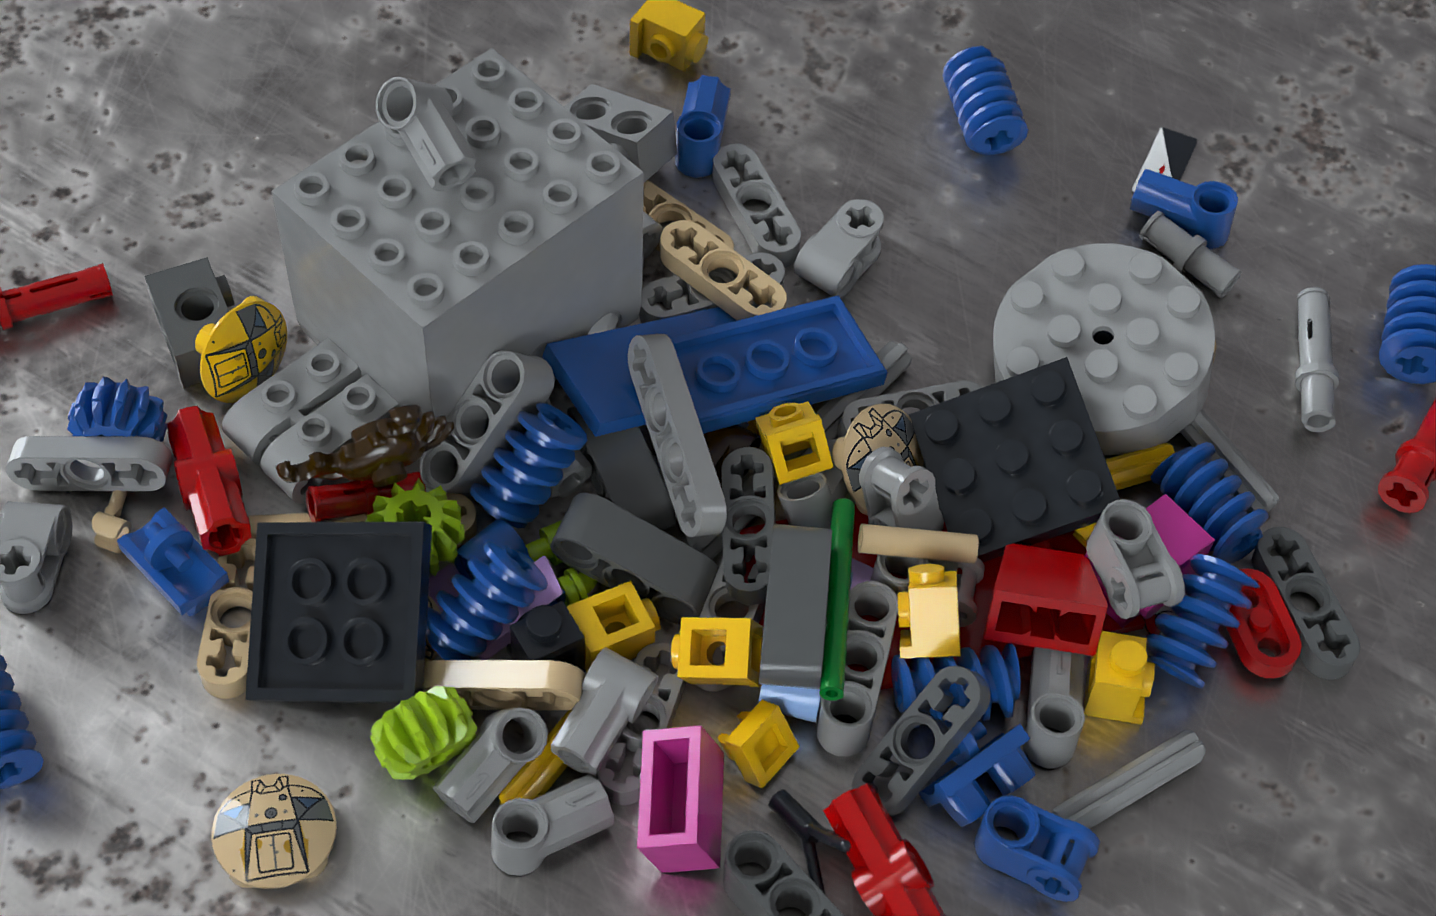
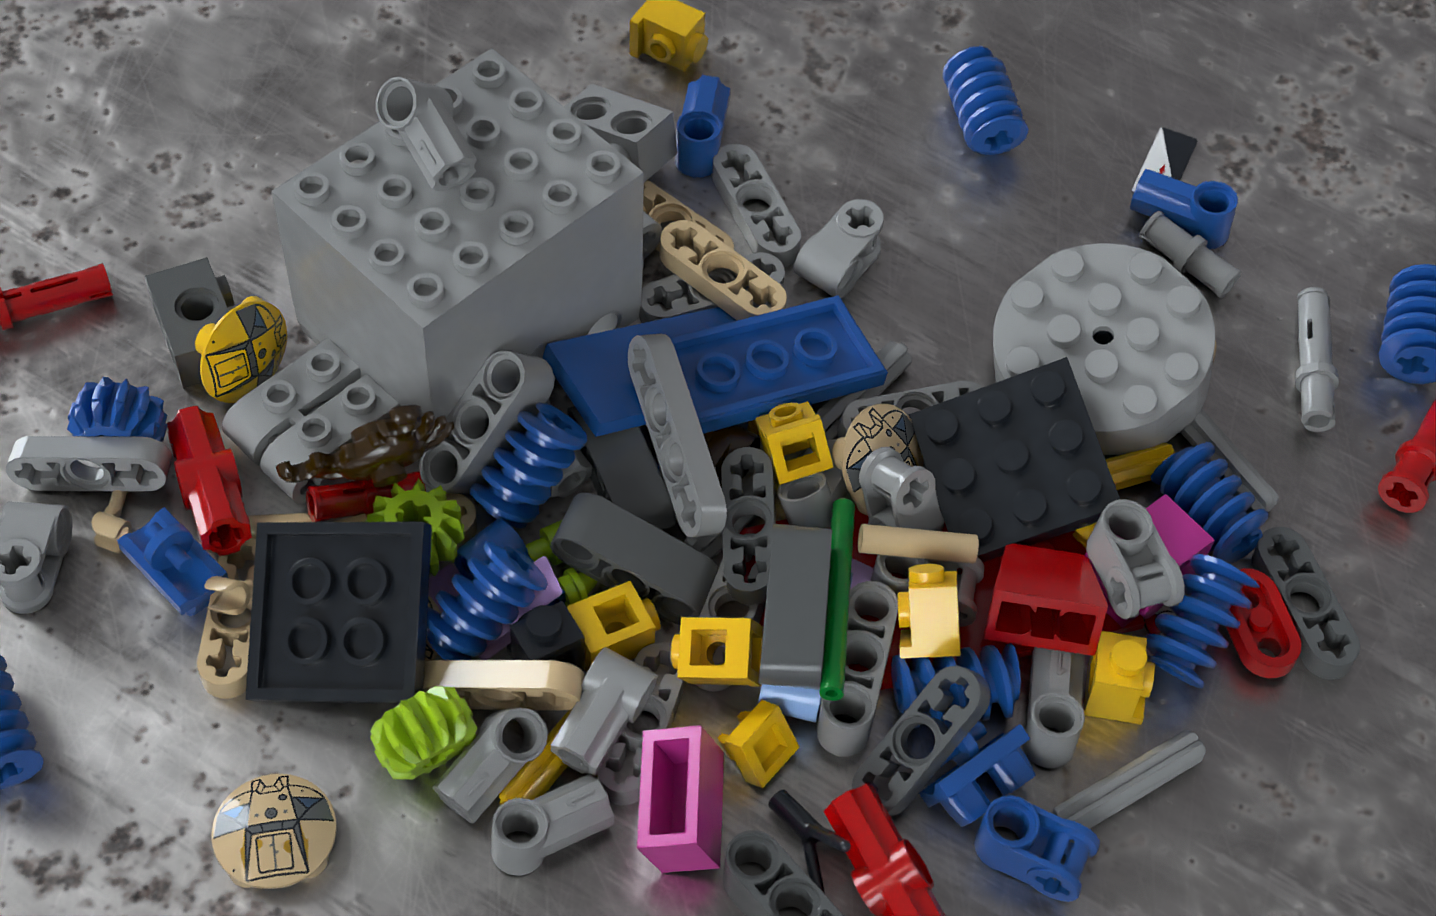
none -> tan hand [204,576,253,615]

